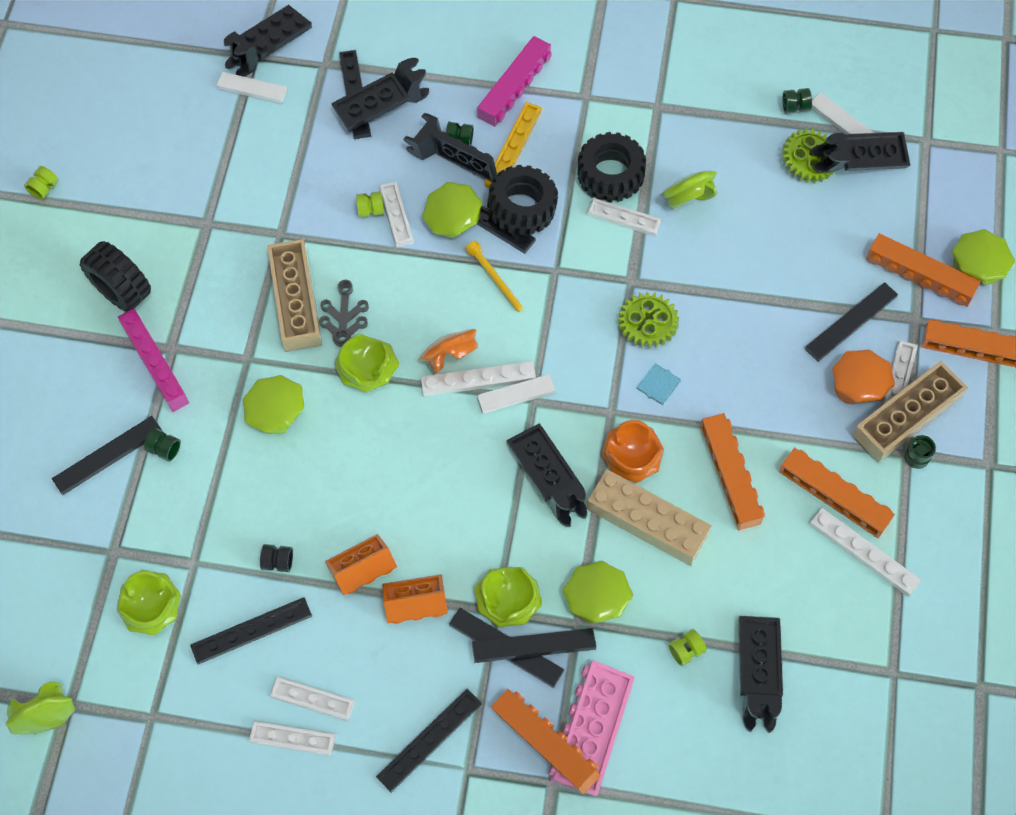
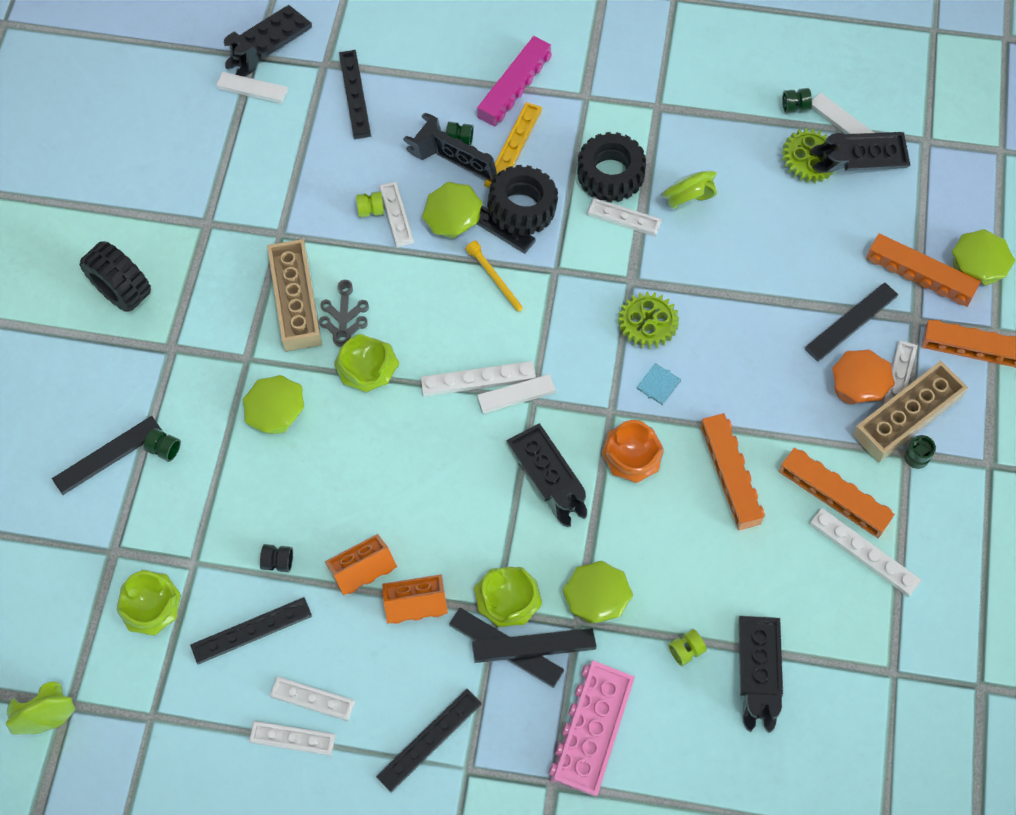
lime wheel [24,166,58,200] -> none
dark pink brick [118,309,189,412] -> none
black hinge [331,58,430,132] -> none
orange piece [418,329,478,375] -> none
orange brick [491,689,601,795] -> none
tan brick [587,469,712,566] -> none

